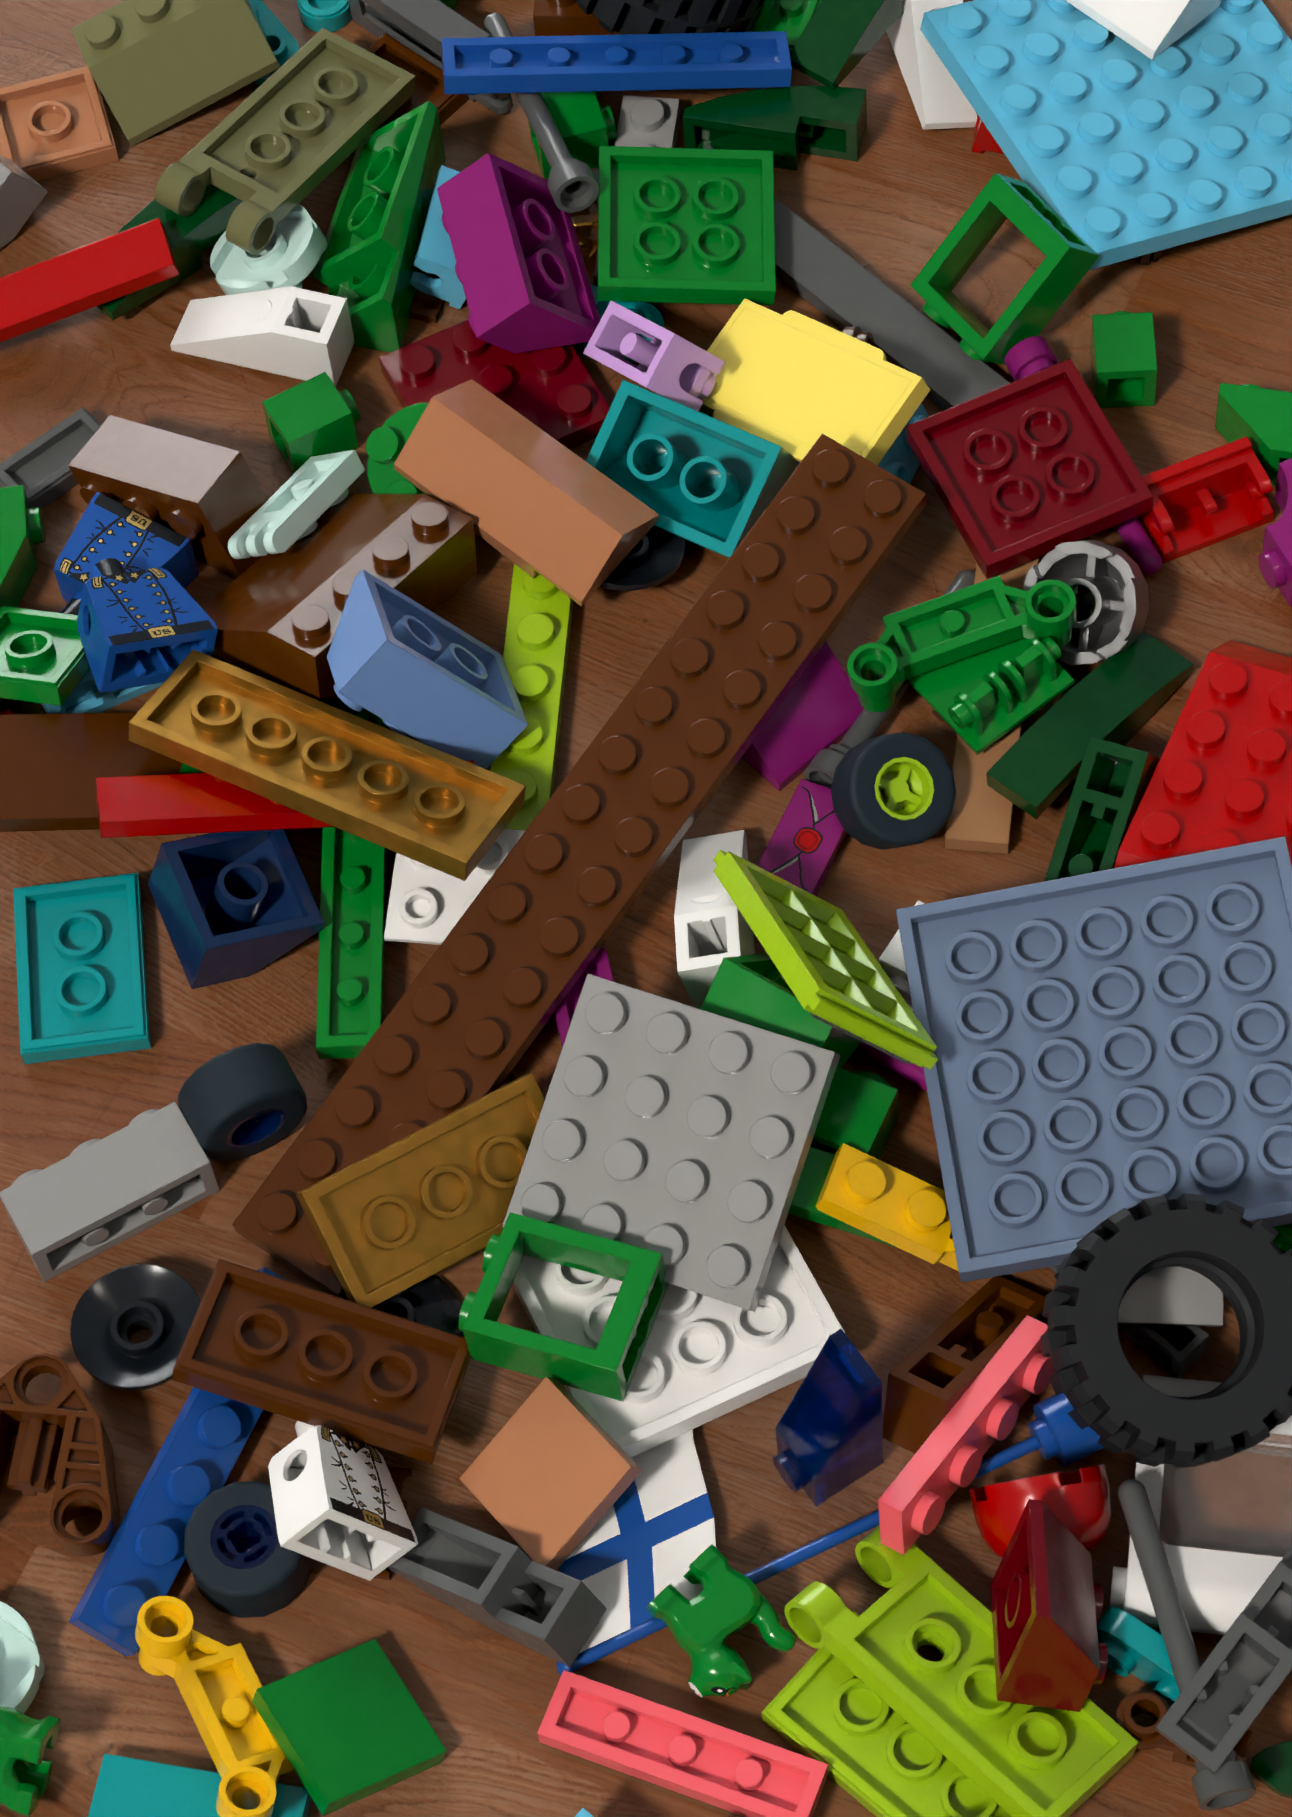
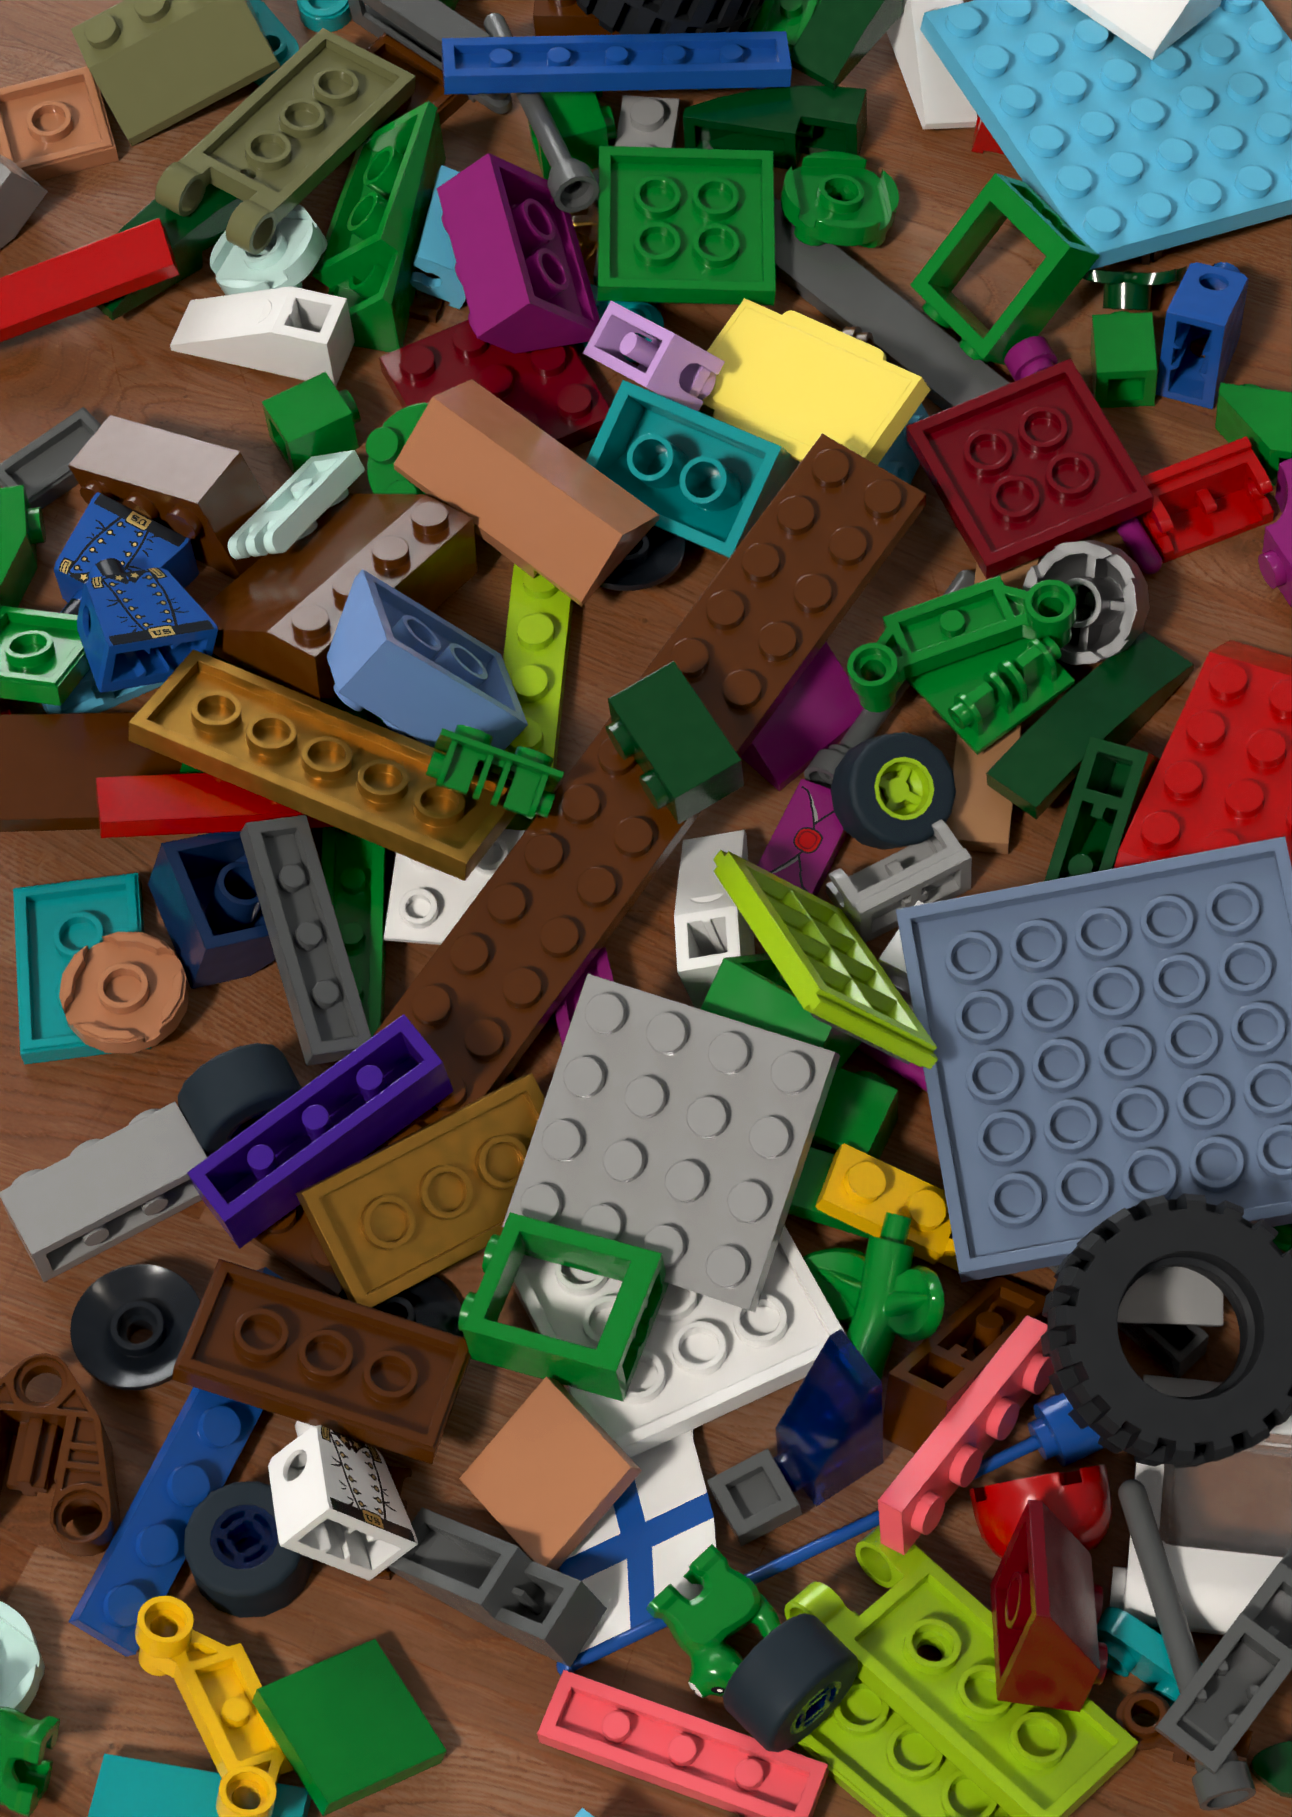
none -> nougat tile [59,932,190,1054]
none -> dark purple brick [187,1014,454,1249]
none -> dark grey plate [240,815,371,1066]
none -> green hinge [425,725,564,820]
none -> dark green brick [605,661,744,824]
none -> dark grey plate [707,1448,802,1547]
none -> black wheel [723,1613,859,1752]
none -> green plate [780,151,899,248]
none -> green plant [803,1212,945,1379]
none -> light grey hinge [826,819,972,943]
none -> dark green animal [1082,266,1187,310]
none -> blue torso [1155,262,1249,410]

